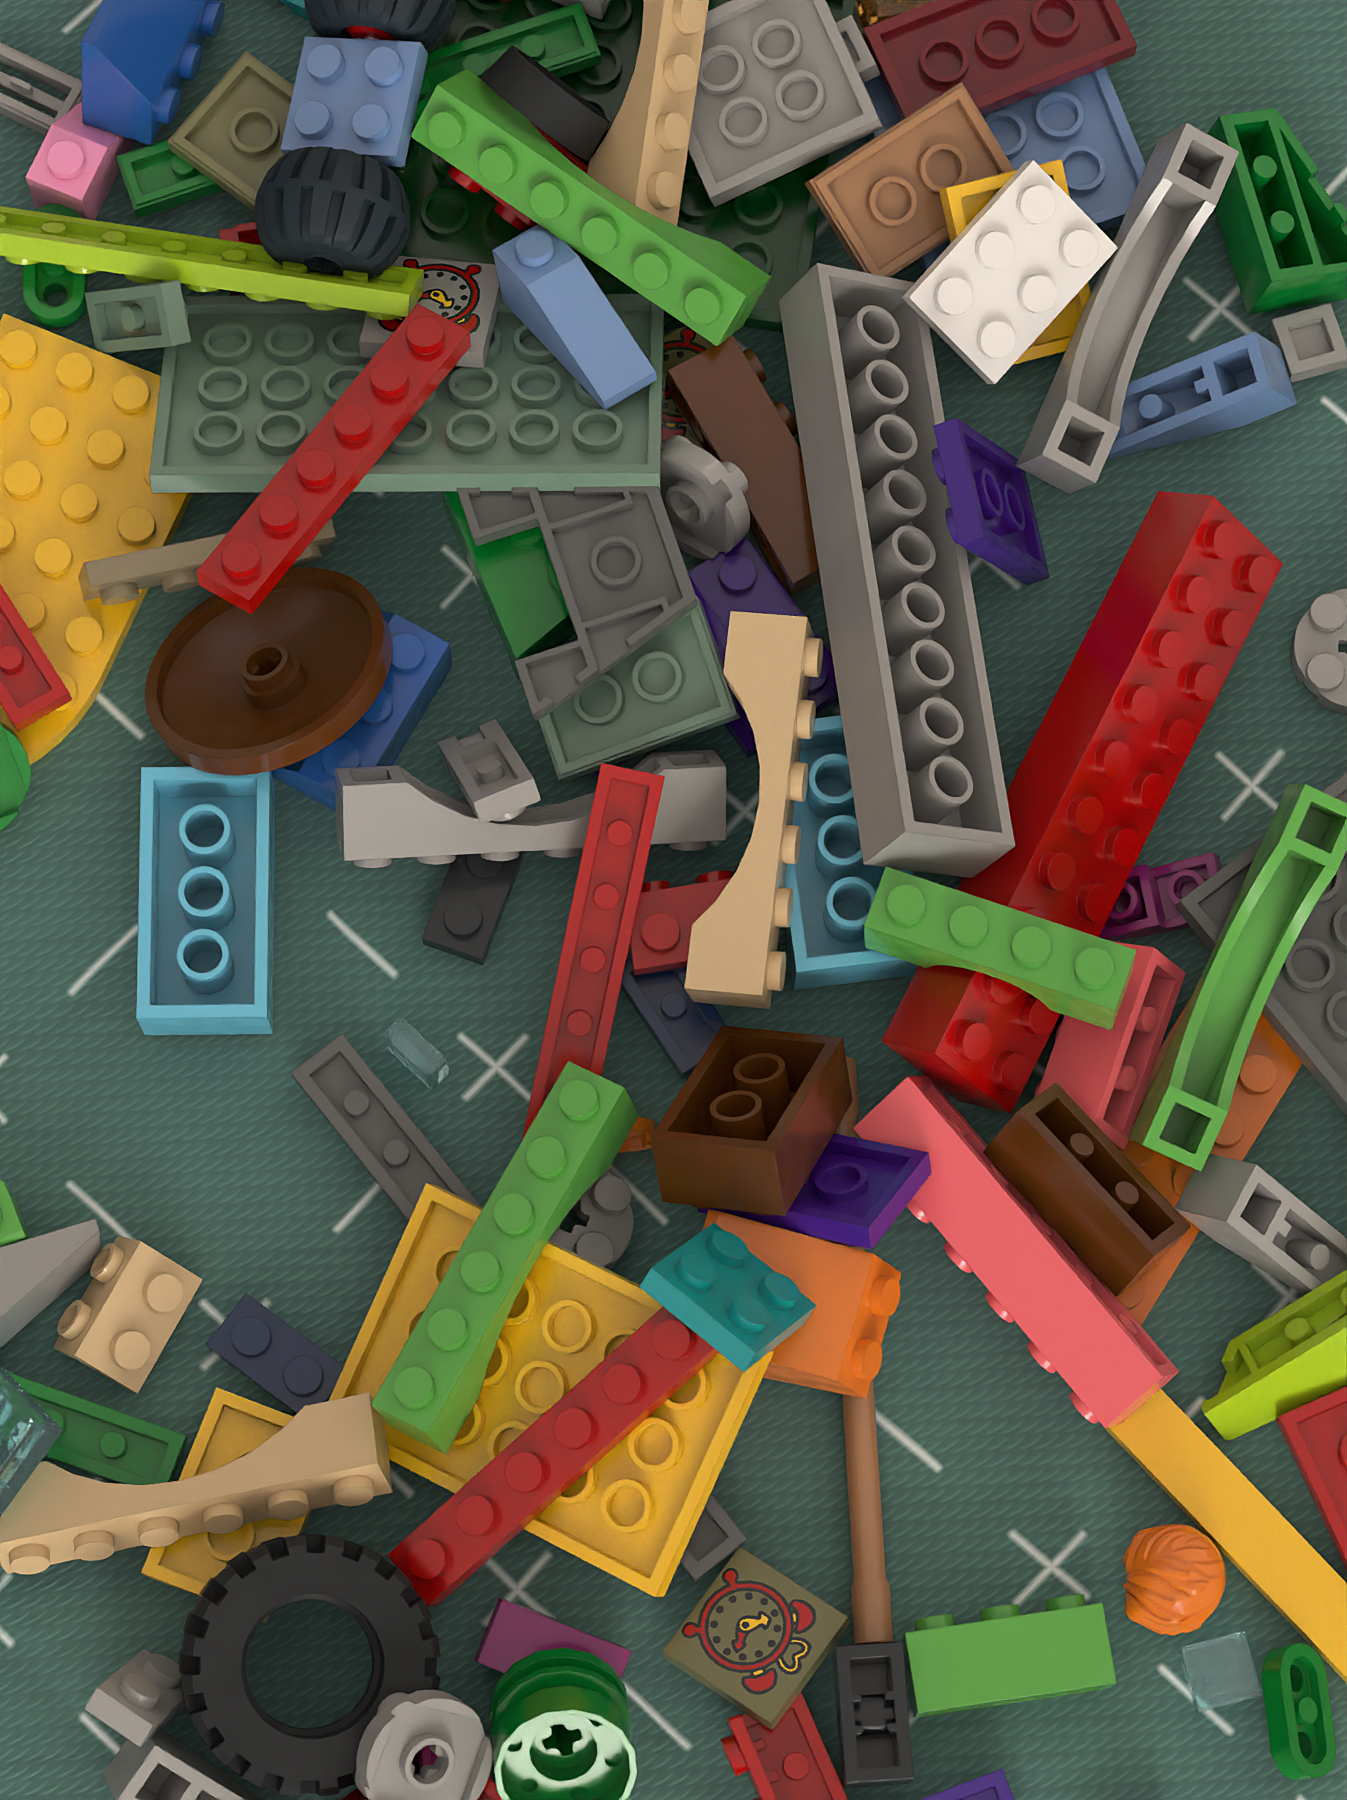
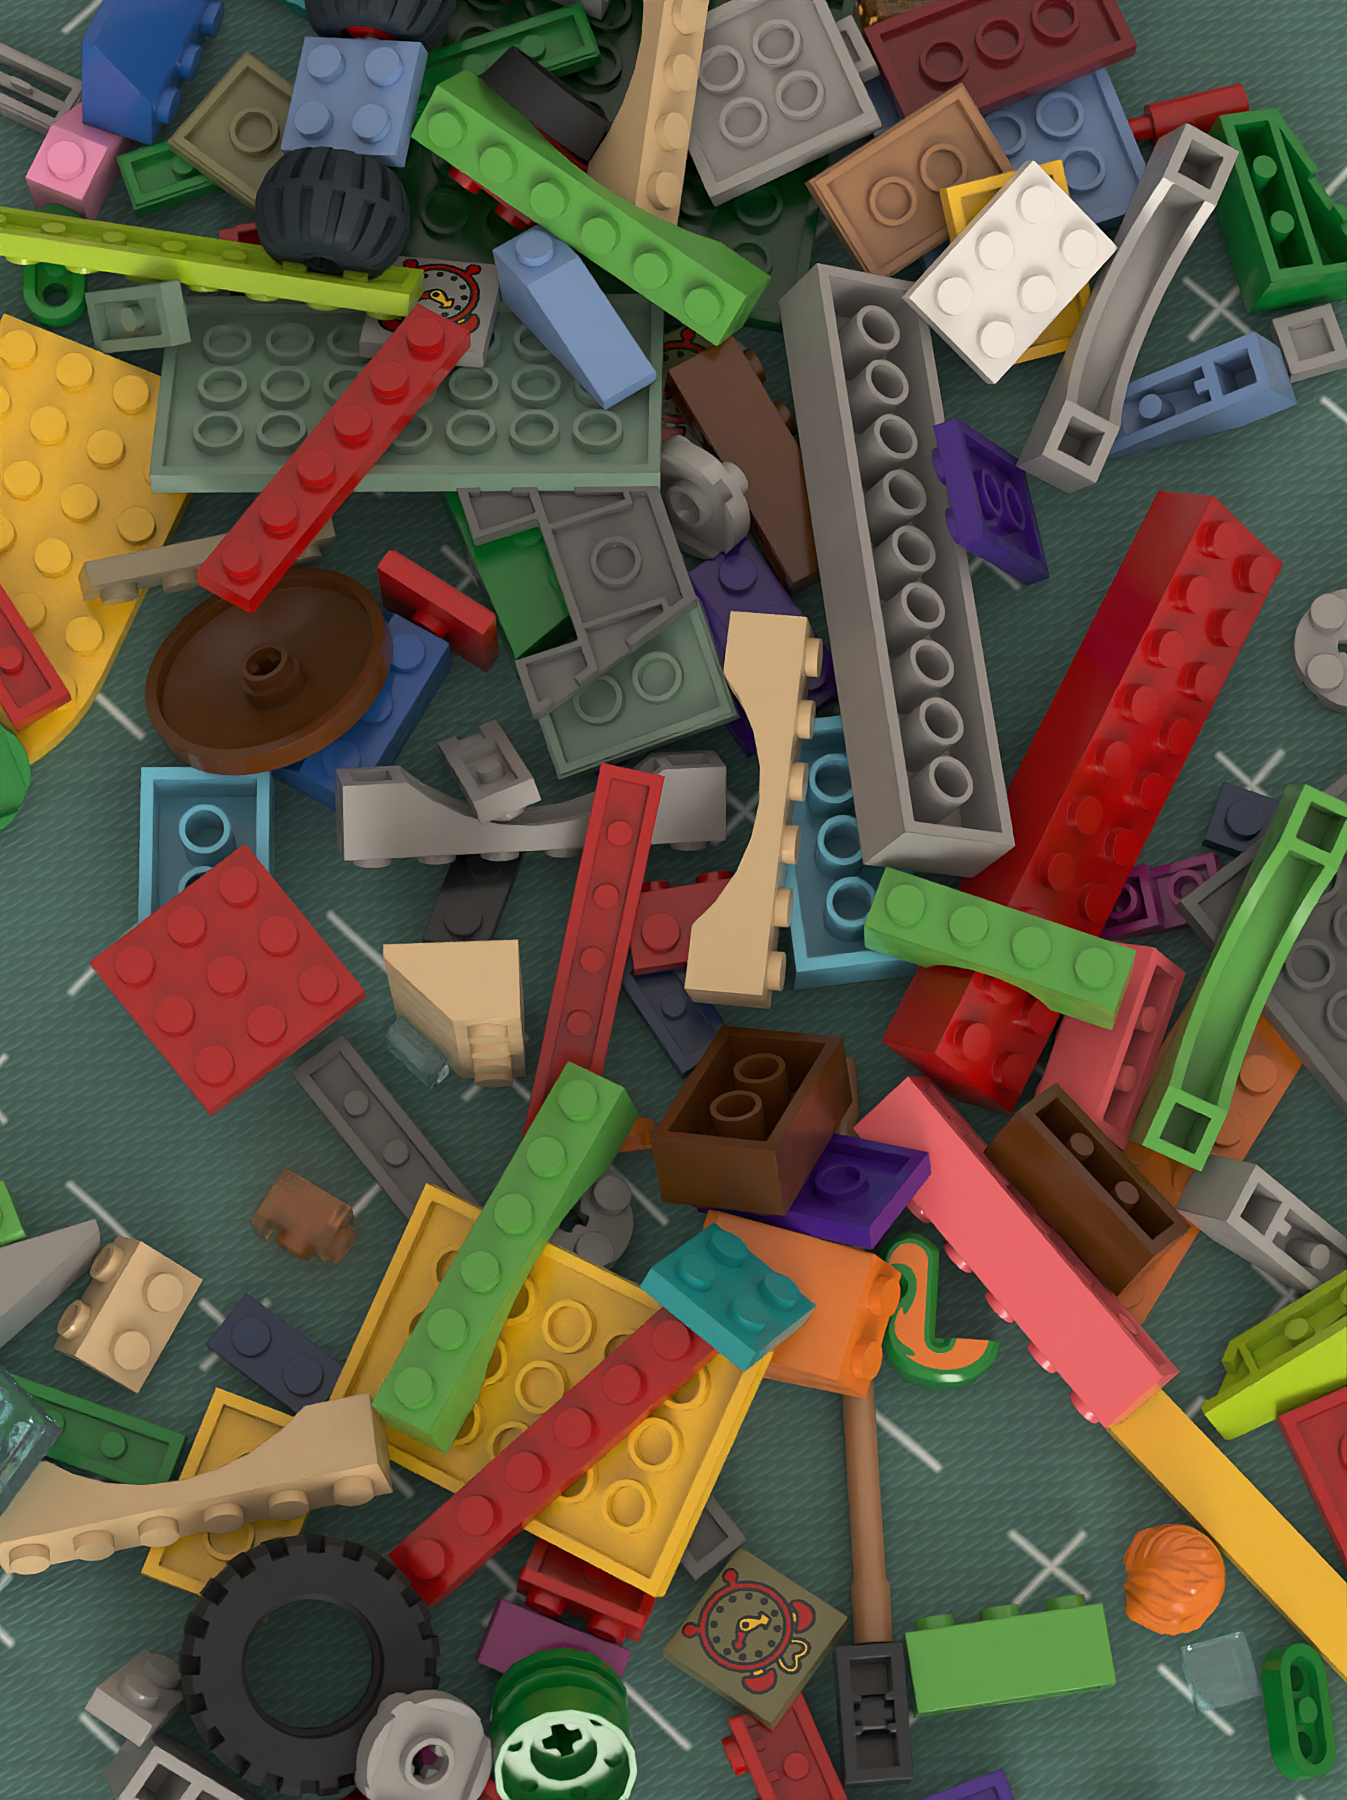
none -> red plate [89,843,366,1117]
none -> clear orange brick [250,1167,357,1264]
none -> red plate [377,550,499,673]
none -> tan slope [383,940,526,1088]
none -> red bracket [516,1537,658,1644]
none -> green animal [879,1233,1001,1390]
none -> red cylinder [1127,83,1250,148]
none -> dark blue plate [1201,782,1280,857]

